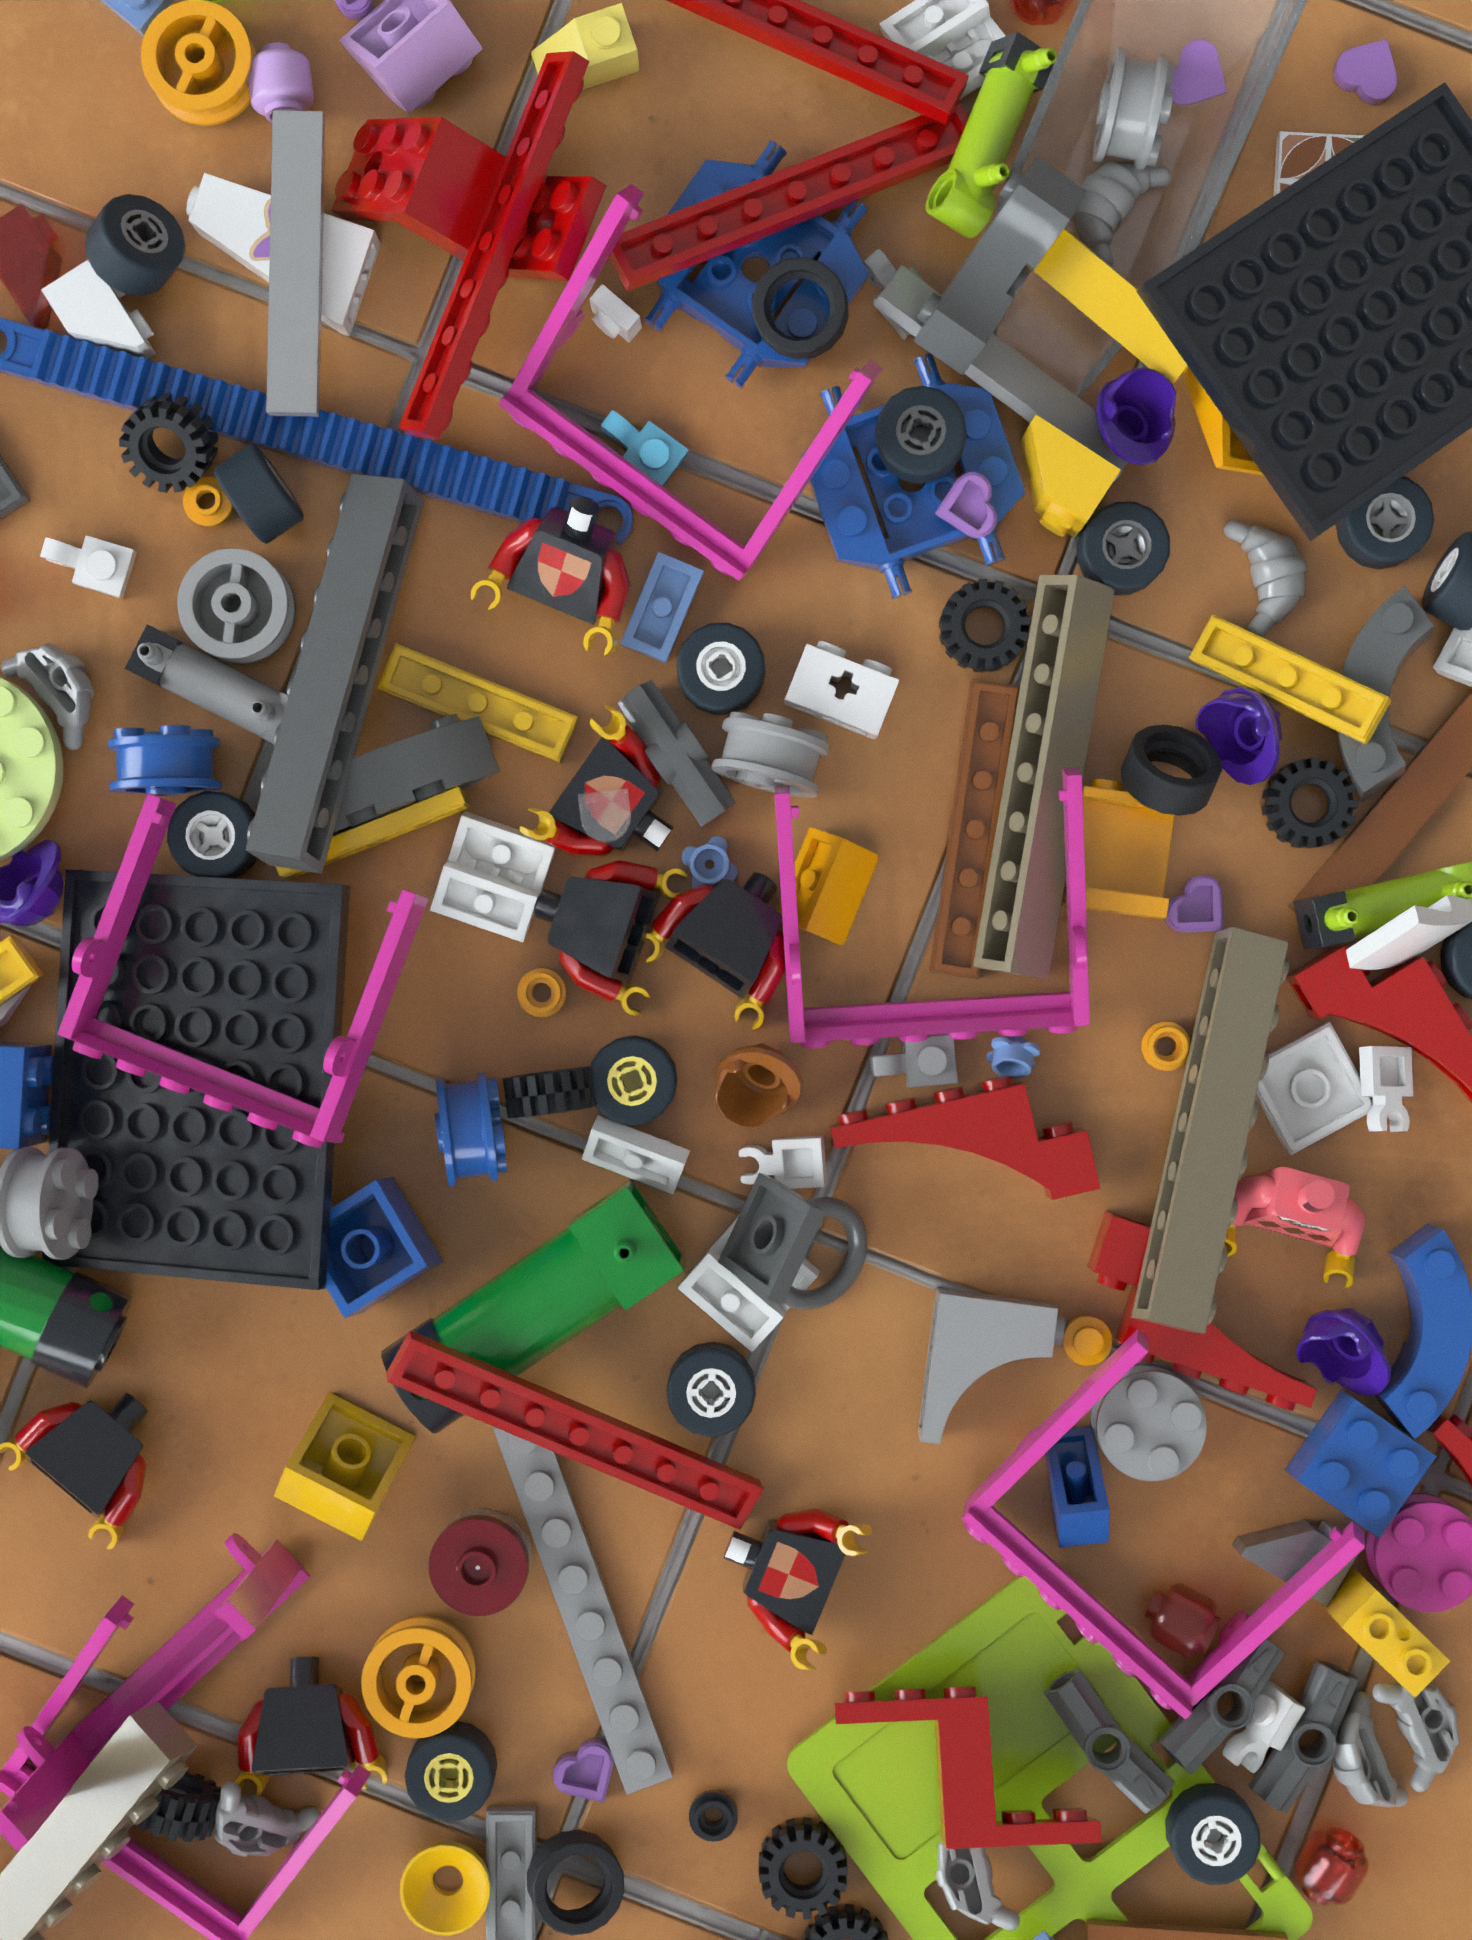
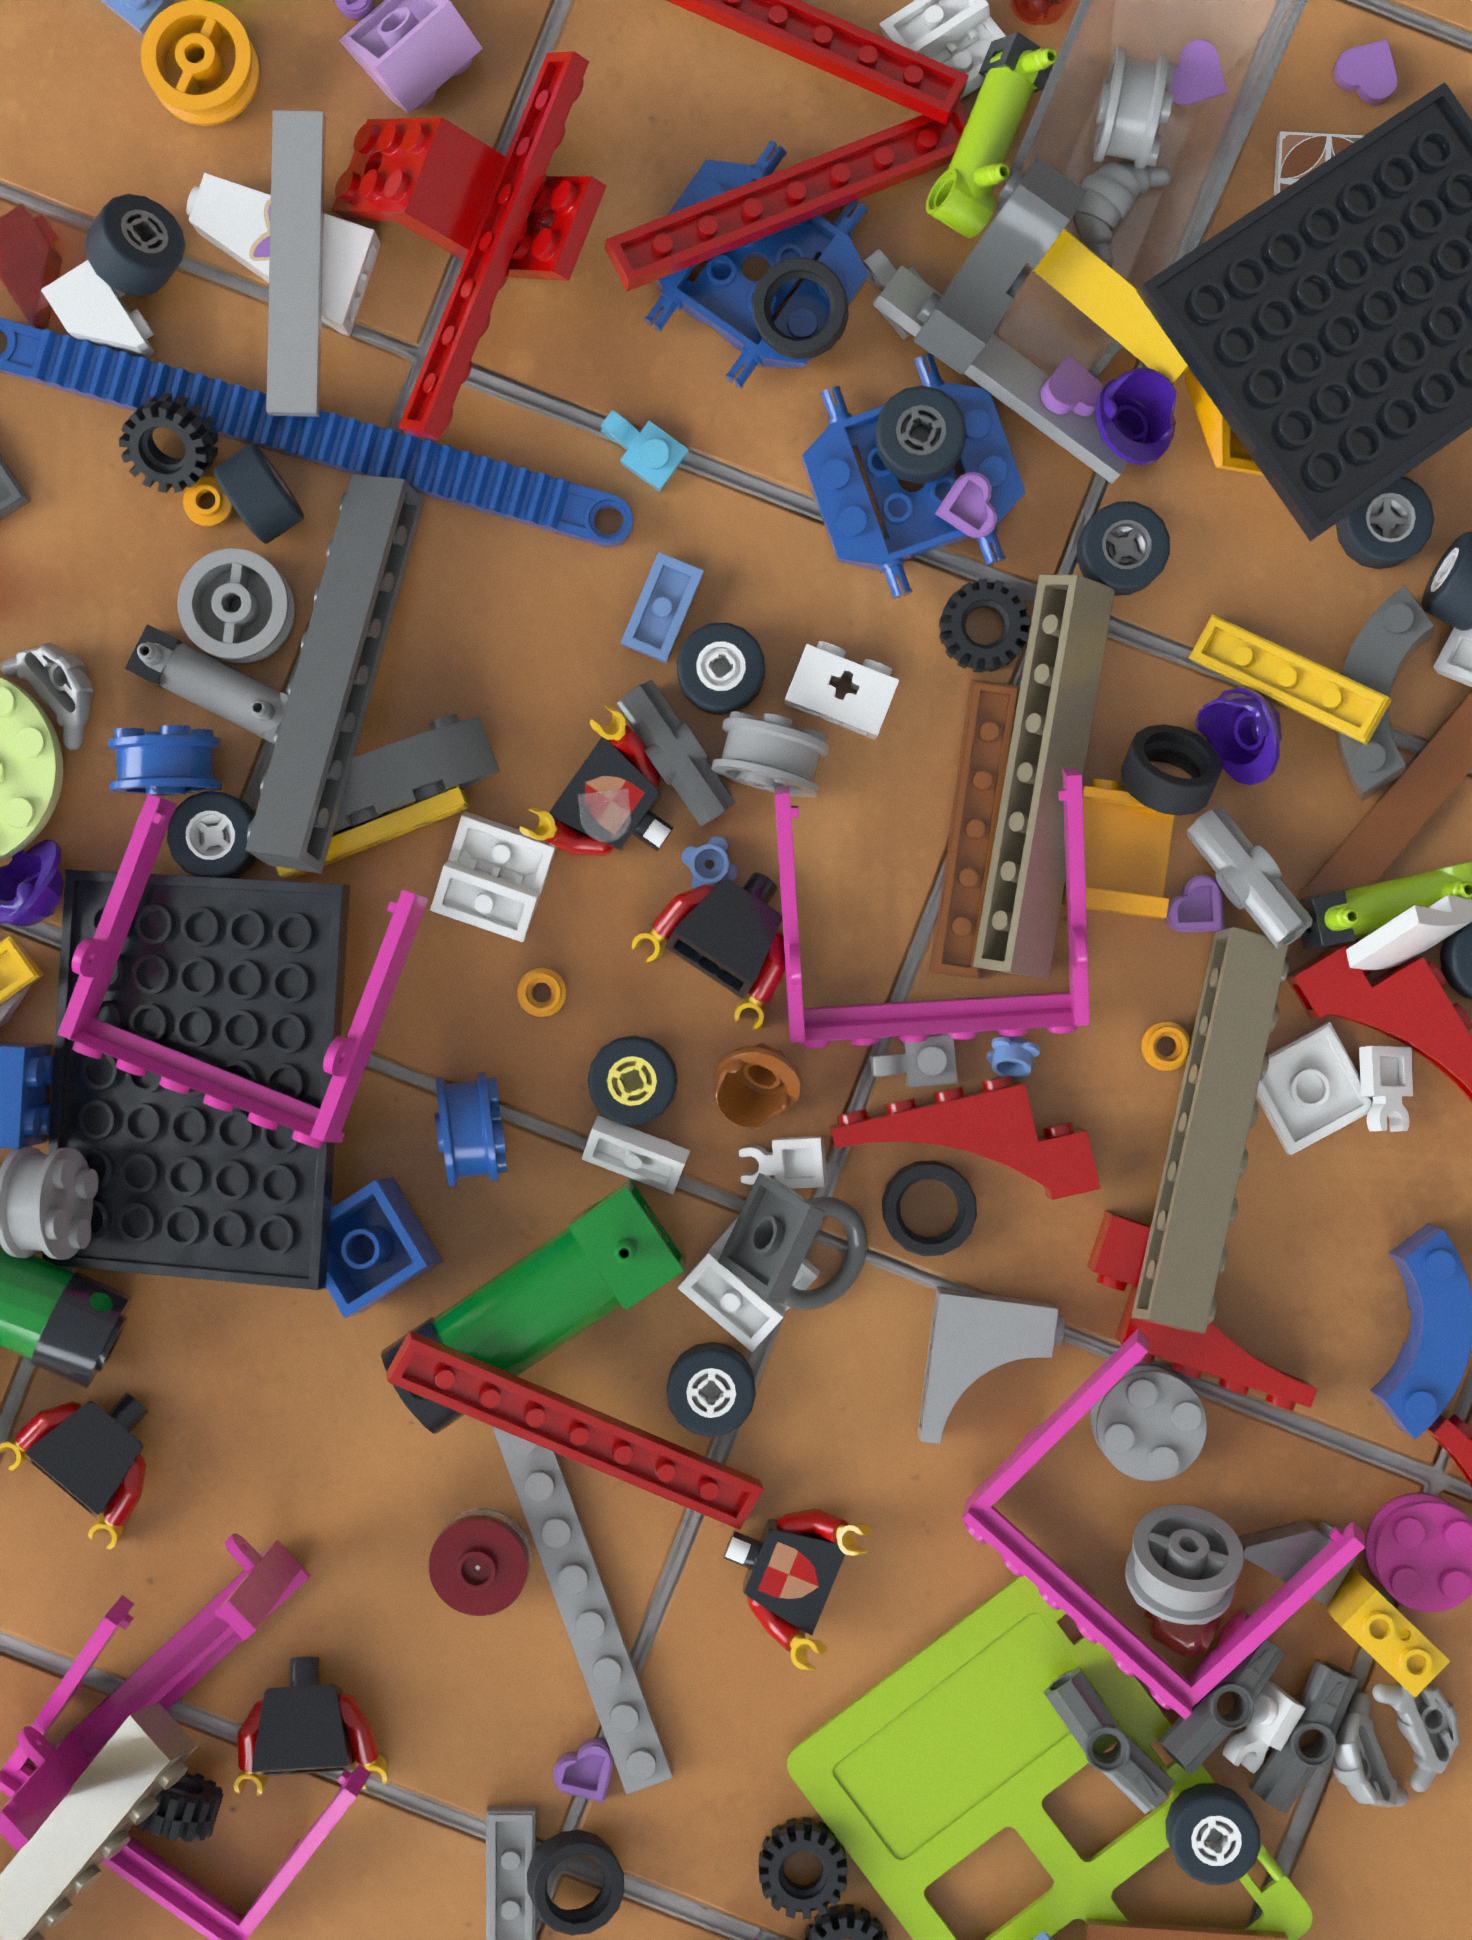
white plate [40,535,137,599] -> none
light grey piece [214,1781,320,1857] -> none
lavender head [248,42,314,123] -> none
yellow slope [274,1392,416,1541] -> none
light orange wheel [361,1616,476,1738] -> none
yellow tile [377,643,579,763] -> none
yellow piece [400,1841,491,1936] -> none
black wheel [405,1721,498,1822] -> none
torso [471,497,630,656] -> none
dark pink piece [498,184,883,581] -> none
black tyre [503,1066,596,1118] -> none
light yellow slope [531,3,640,90] -> none
black torso [534,860,688,1016] -> none
white plate [589,284,642,343] -> none
black plate [689,1790,738,1842] -> none
light orange panel [776,827,879,945] -> none
red bracket [835,1687,1102,1849] -> none
light grey piece [935,1809,1020,1931] -> none
yellow slope [1019,414,1121,538] -> none
blue slope [1045,1426,1110,1548] -> none
light orange plate [1062,1316,1112,1366] -> none
light grey piece [1223,520,1307,637] -> none
coral torso [1224,1167,1366,1288] -> none
black tyre [1261,758,1359,849] -> none
blue brick [1285,1390,1437,1538] -> none
clear red head [1294,1827,1369,1905] -> none
dark purple piece [1296,1307,1391,1396] -> none
none -> black tyre [882,1160,977,1256]
none -> medium lavender tile [1040,355,1103,416]
none -> light grey wheel [1125,1505,1244,1625]
none -> light grey piece [1187,807,1313,949]

